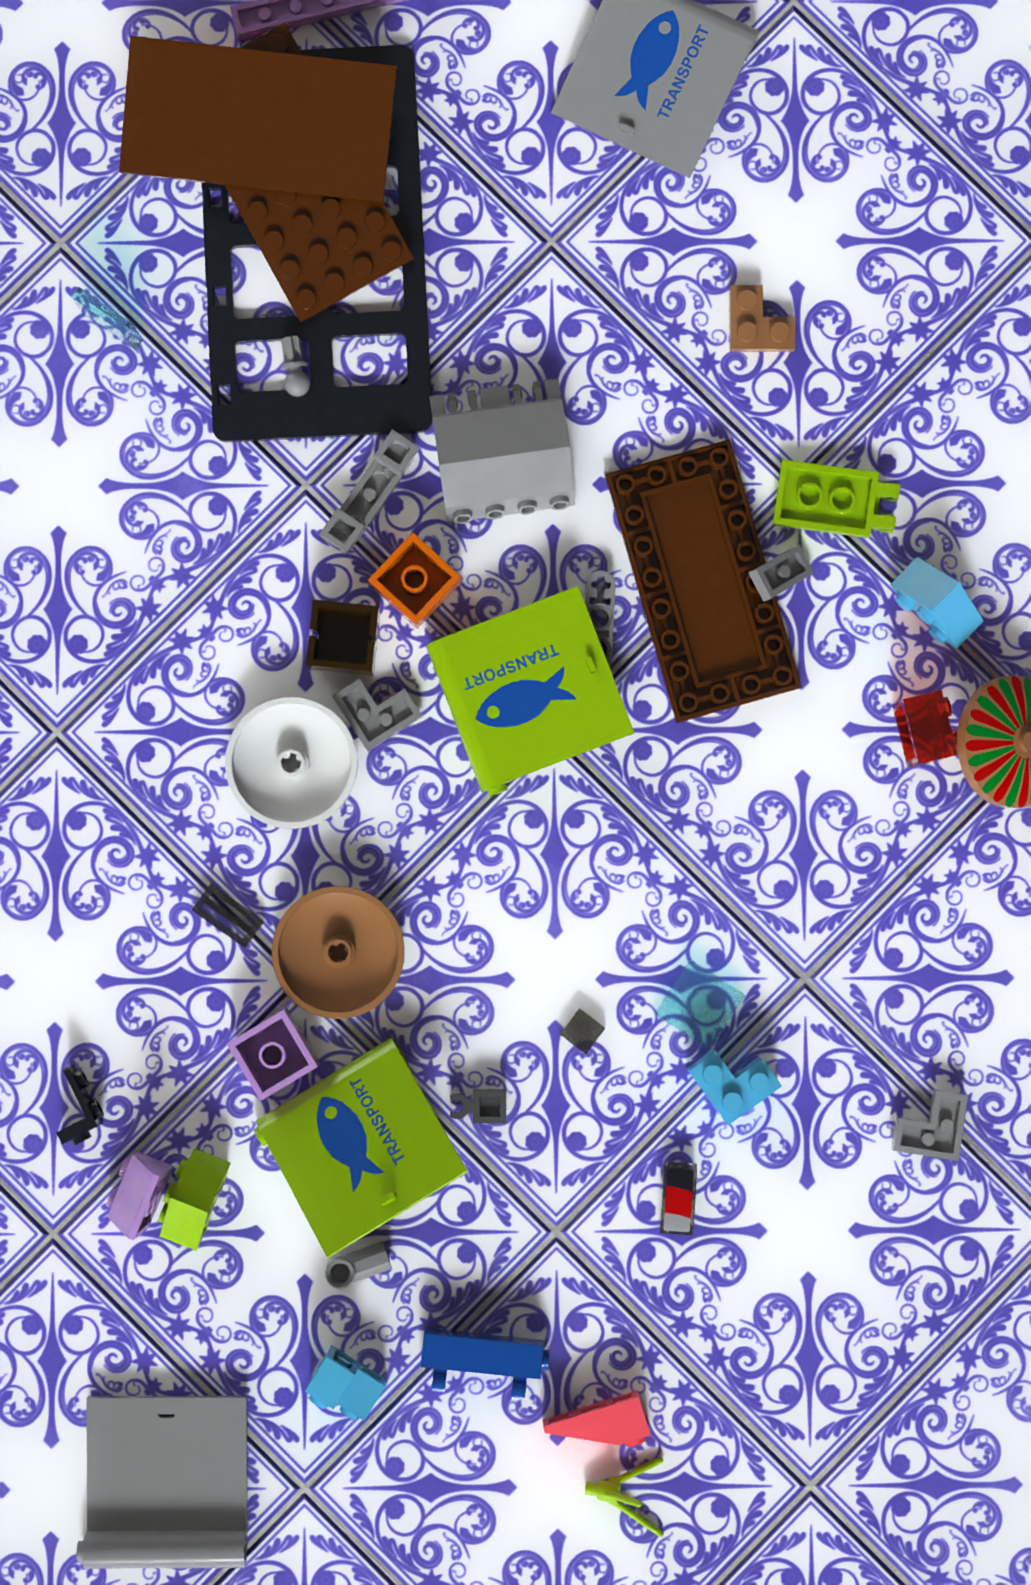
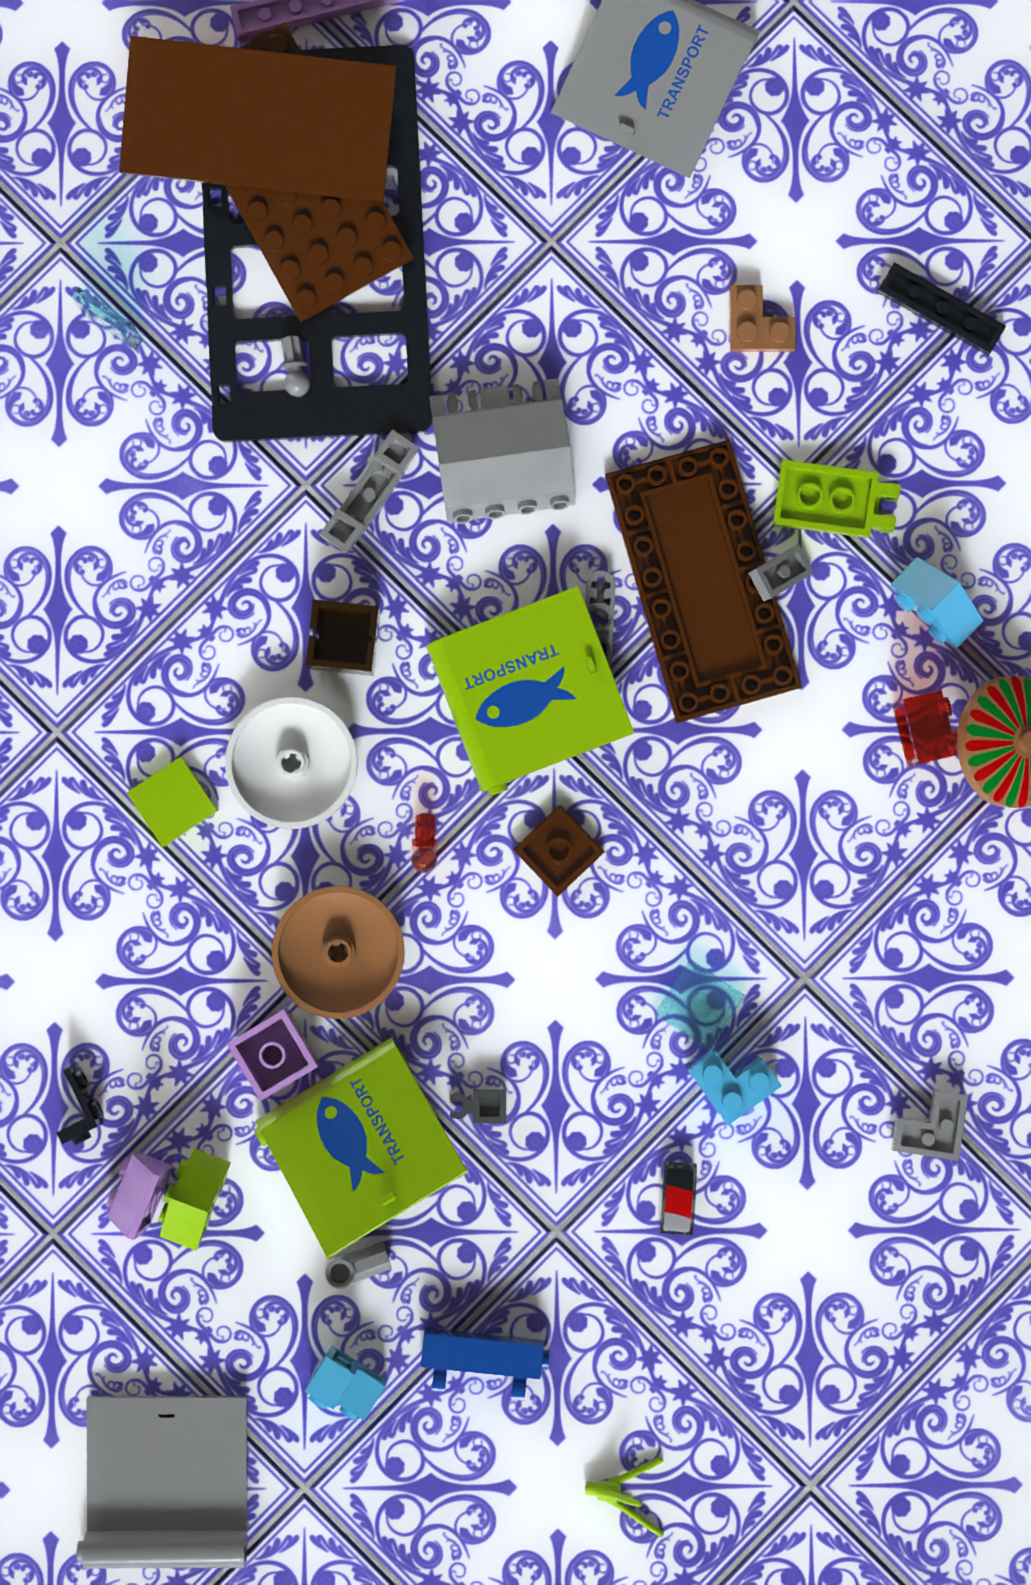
clear smoke tile [192,883,265,948] -> none
light grey plate [332,678,423,752] -> none
orange brick [368,532,462,630] -> none
coral slope [542,1390,651,1447] -> none
clear smoke tile [560,1008,605,1054] -> none
none -> lime tile [126,756,218,847]
none -> clear red axle [411,813,438,873]
none -> reddish brown tile [513,805,605,897]
none -> black tile [877,262,1006,356]

